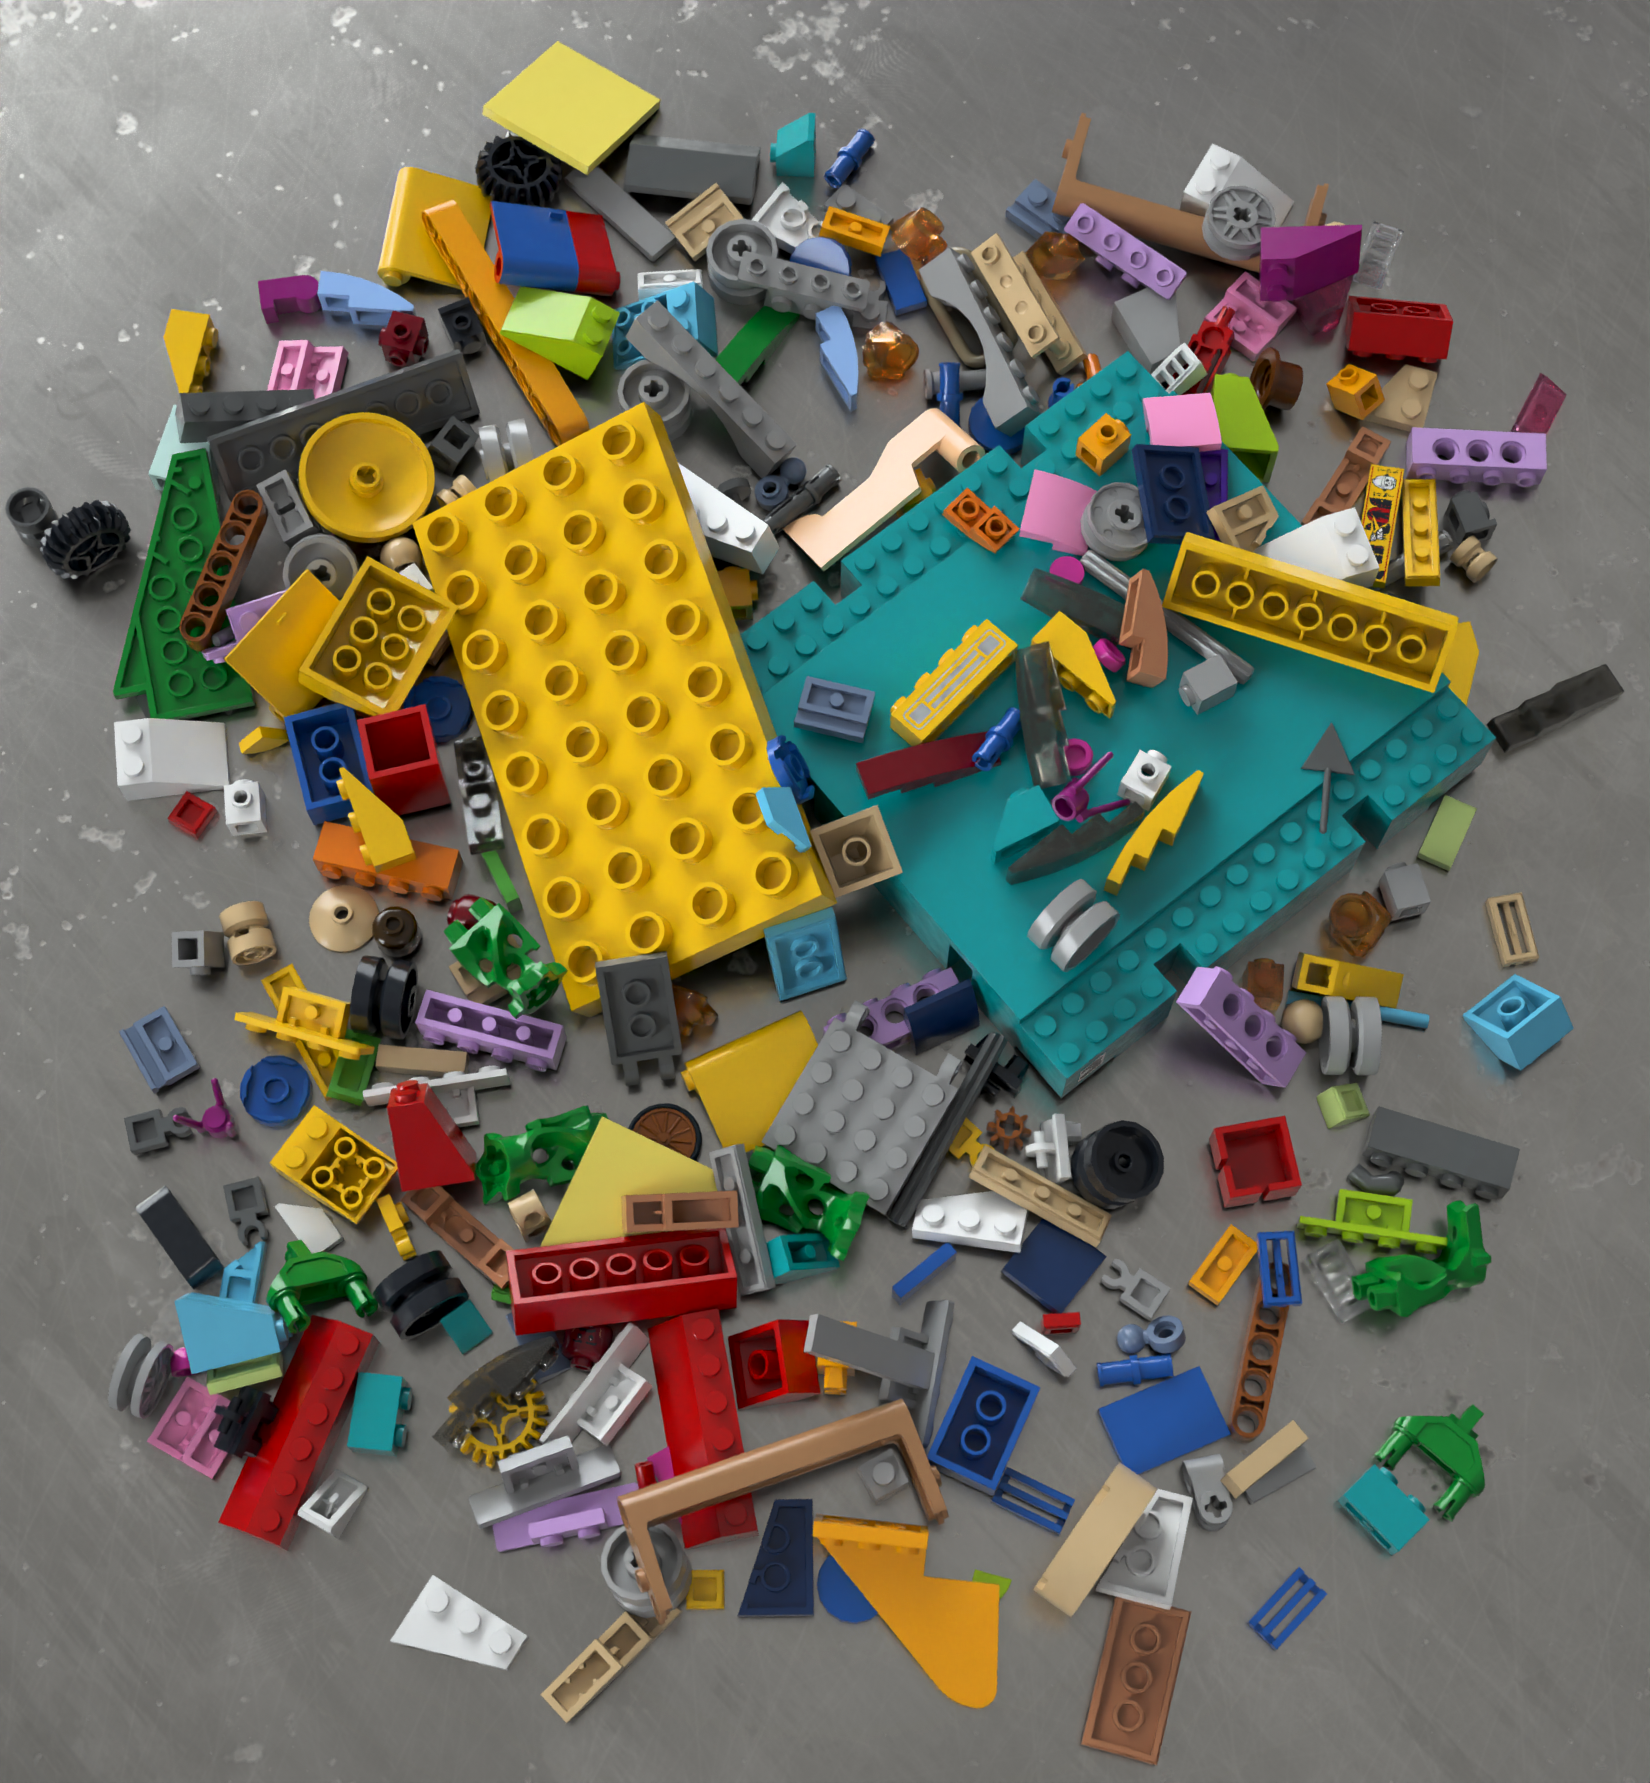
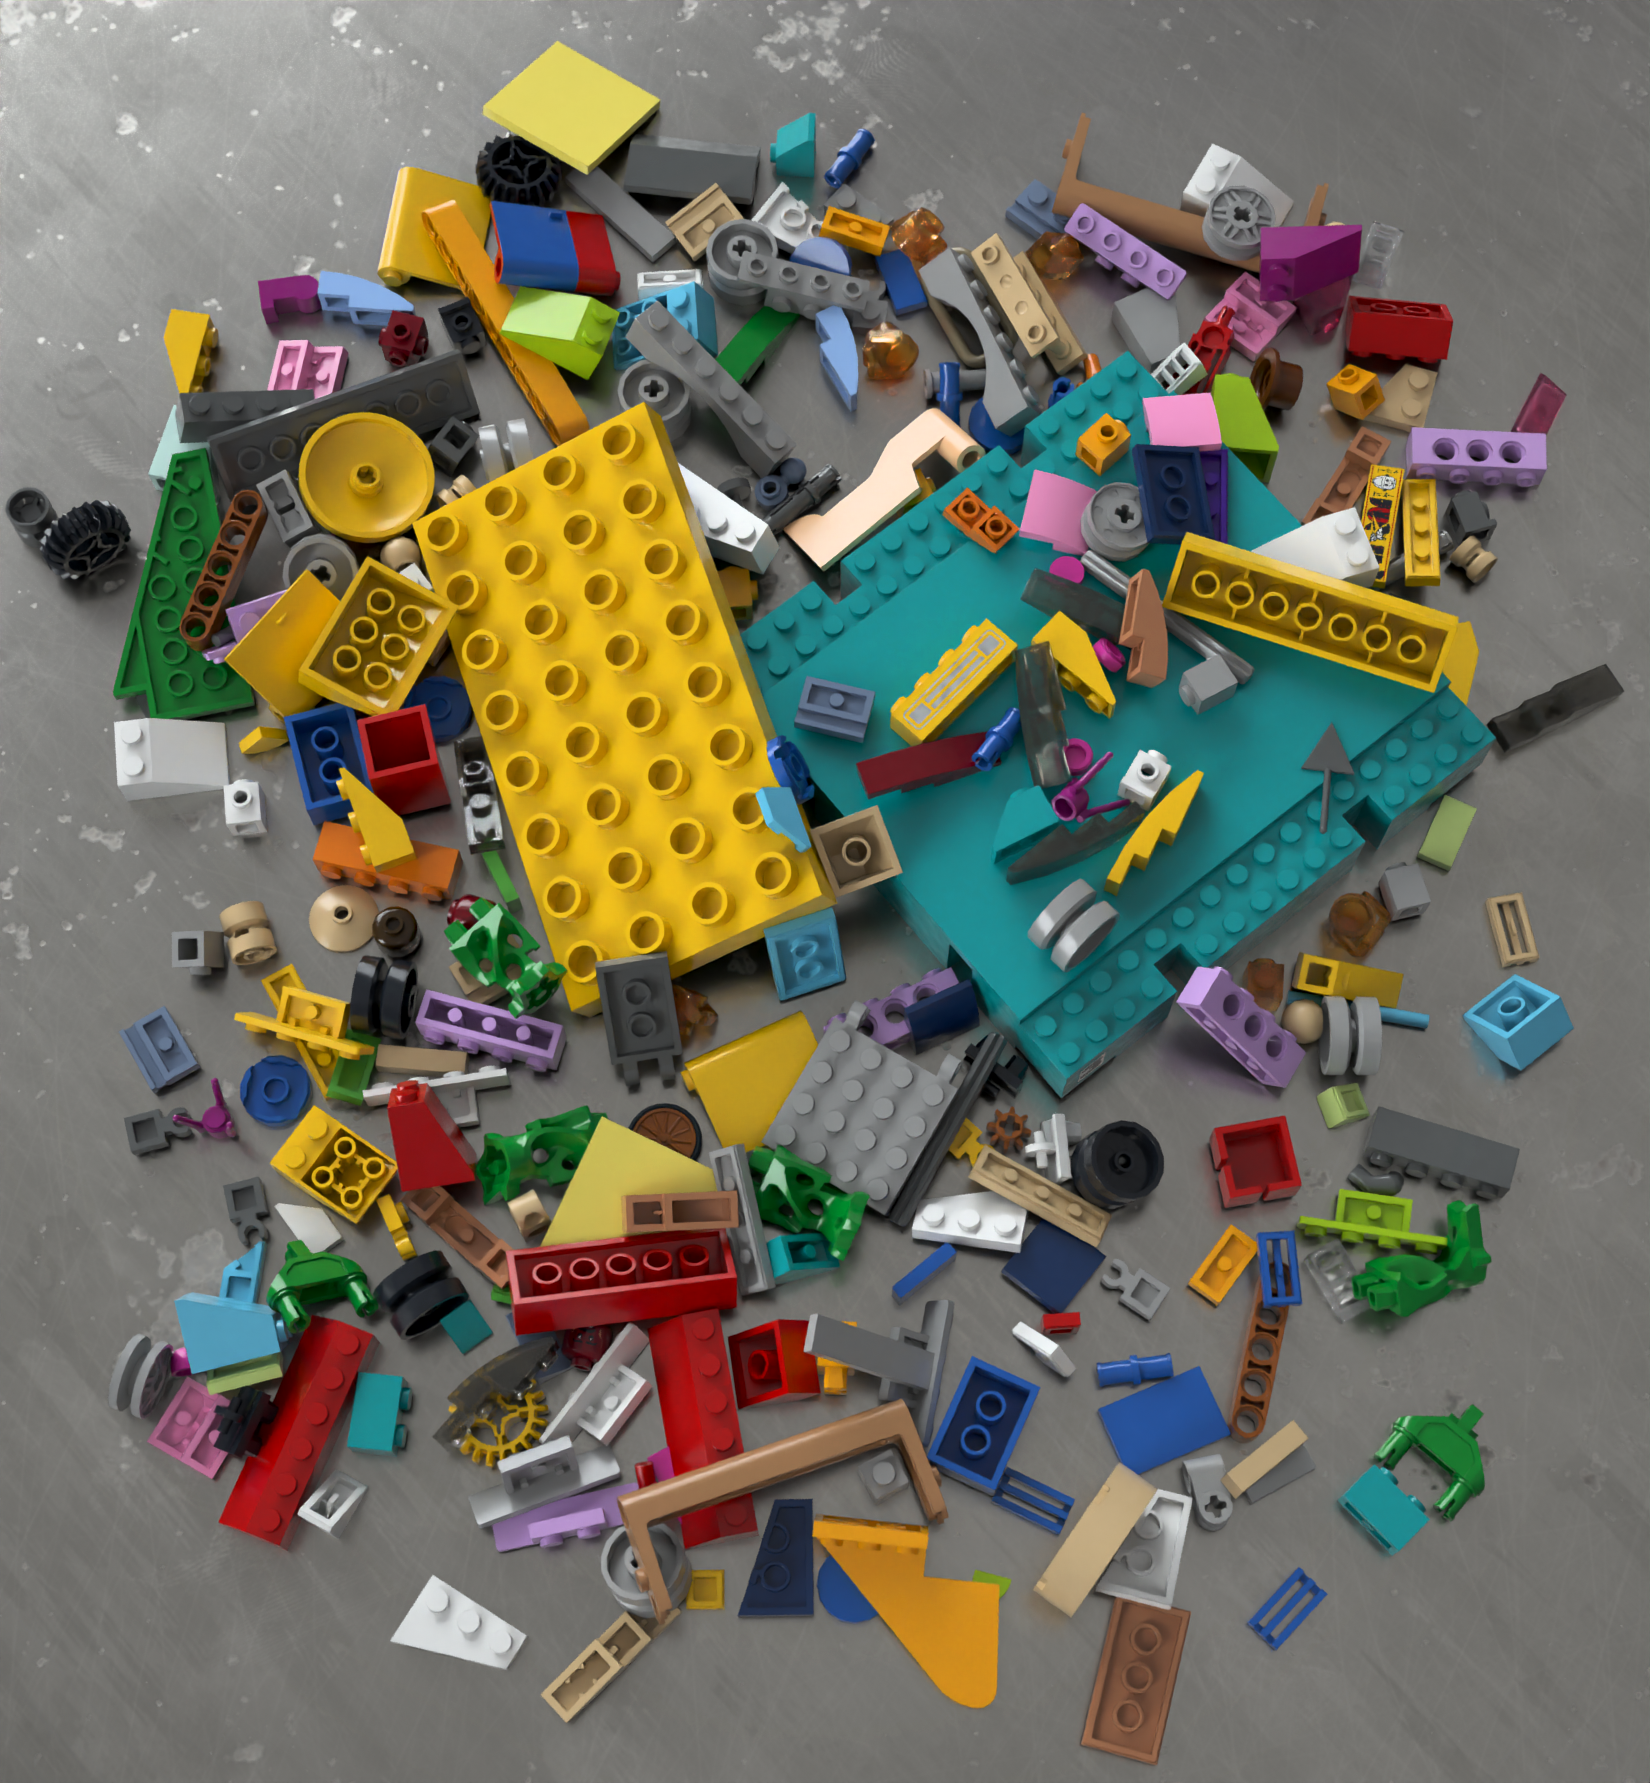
black beam [135,1185,224,1290] -> none
red tile [167,791,217,839] -> none
sand blue plate [1117,1316,1186,1354] -> none
tan wing [1206,485,1279,552] -> none

